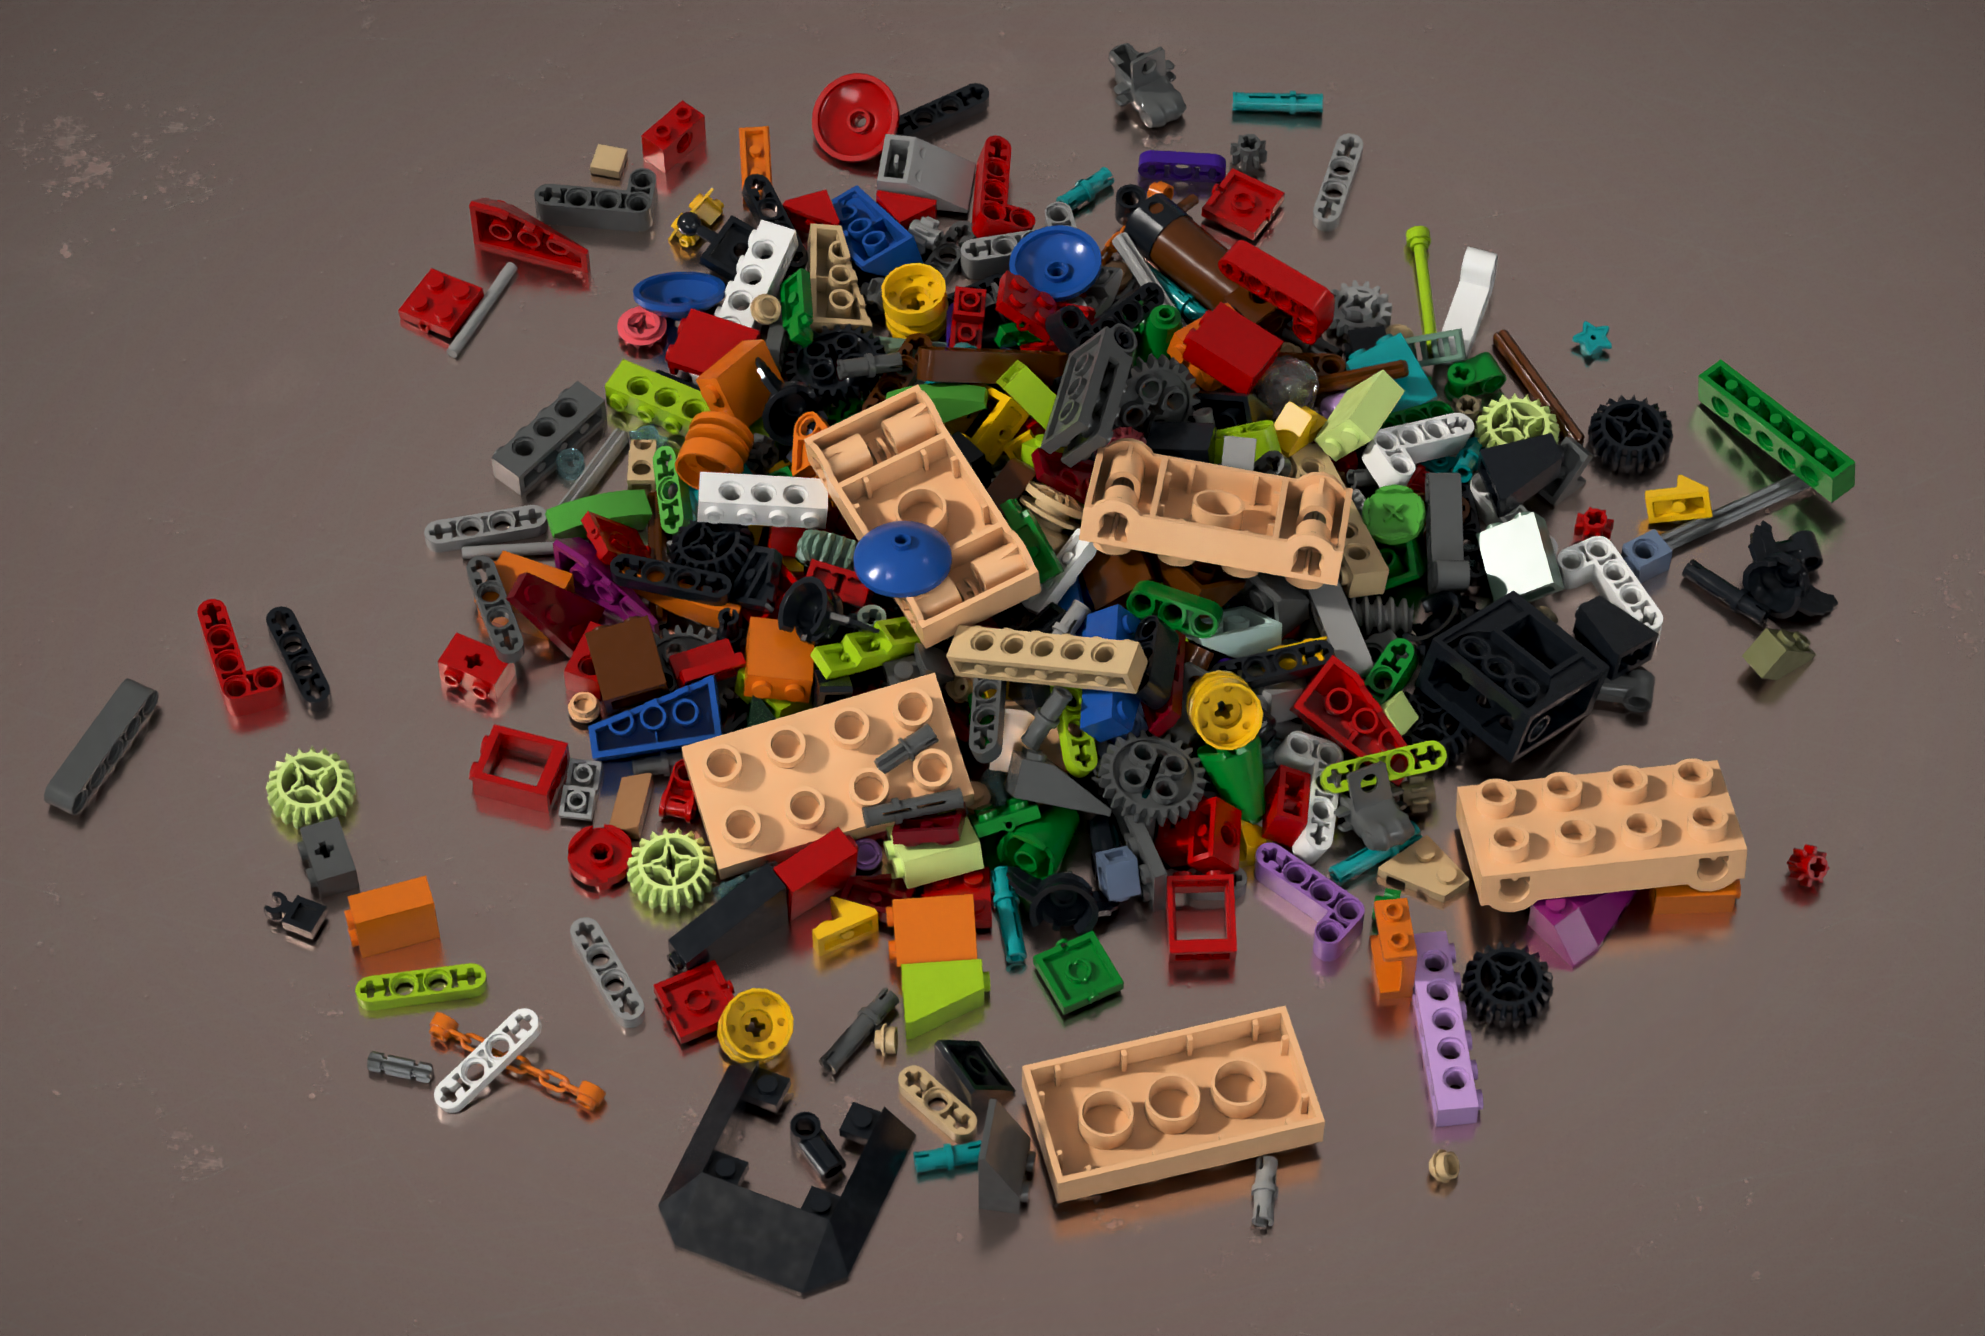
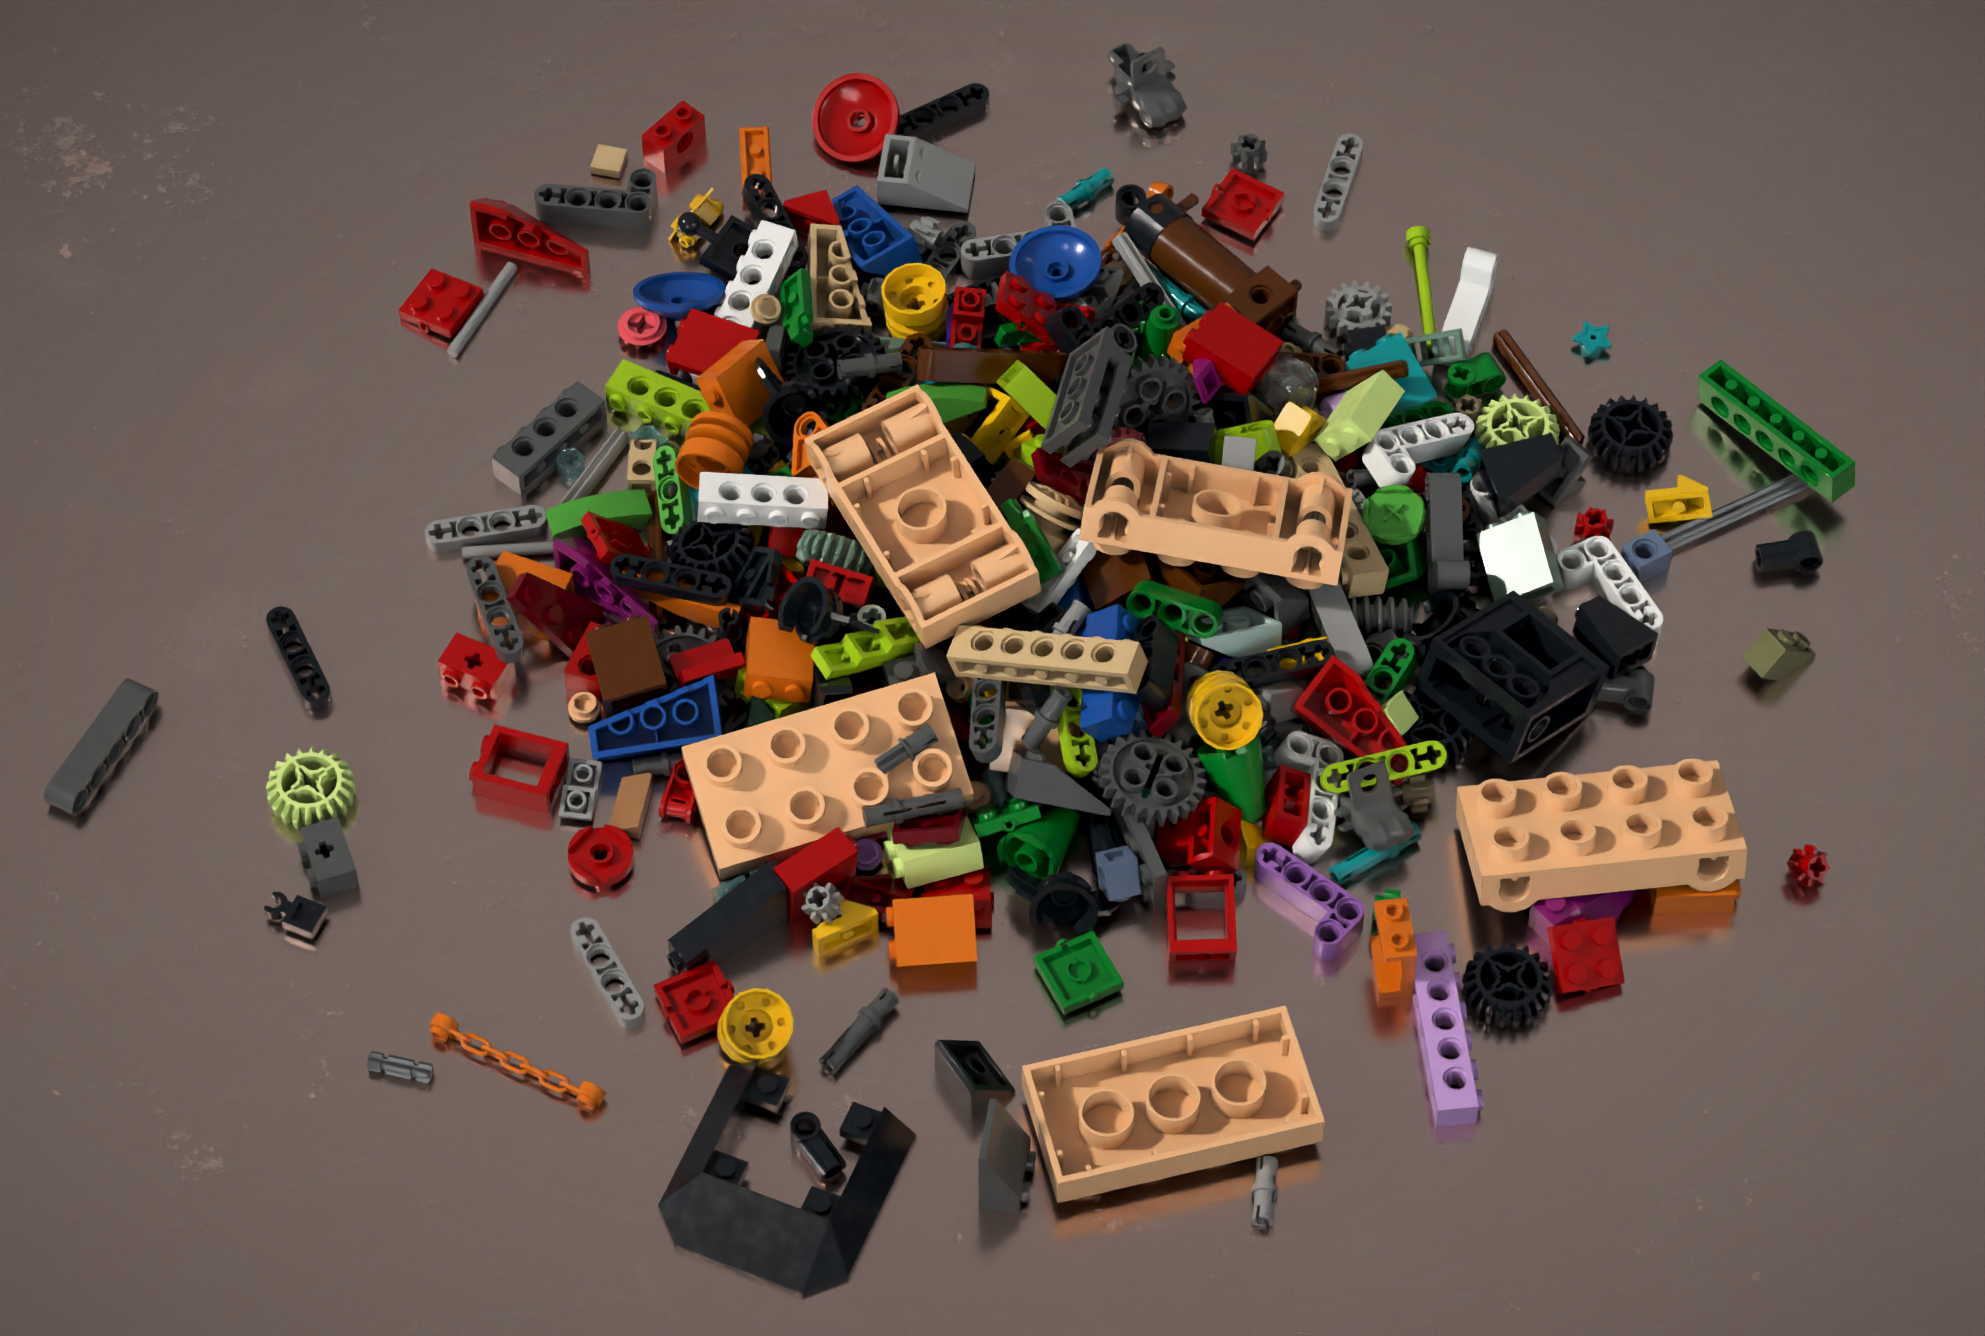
red beam [197,599,286,717] -> none
orange brick [344,875,440,958] -> none
lime beam [355,963,488,1011] -> none
white beam [434,1008,542,1113] -> none
yellowish green gear [627,827,717,914] -> none
blue dish [853,521,952,598] -> none
tan plate [874,1023,898,1057] -> none
red slope [876,190,937,231] -> none
tan beam [898,1065,977,1143] -> none
lime slope [901,959,991,1040] -> none
teal pin [913,1140,982,1174] -> none
red beam [971,135,1036,238] -> none
teal pin [991,866,1027,963] -> none
dark purple beam [1138,150,1226,183] -> none
red beam [1218,240,1335,345] -> none
teal pin [1233,91,1323,115] -> none
tan wing [1377,835,1470,903] -> none
tan plate [1429,1149,1460,1183] -> none
black pin [1682,559,1772,626] -> none
black helmet [1742,520,1839,619] -> none
none -> light grey gear [801,882,845,924]
none -> magenta slope [1193,359,1222,404]
none -> red plate [1547,917,1625,994]

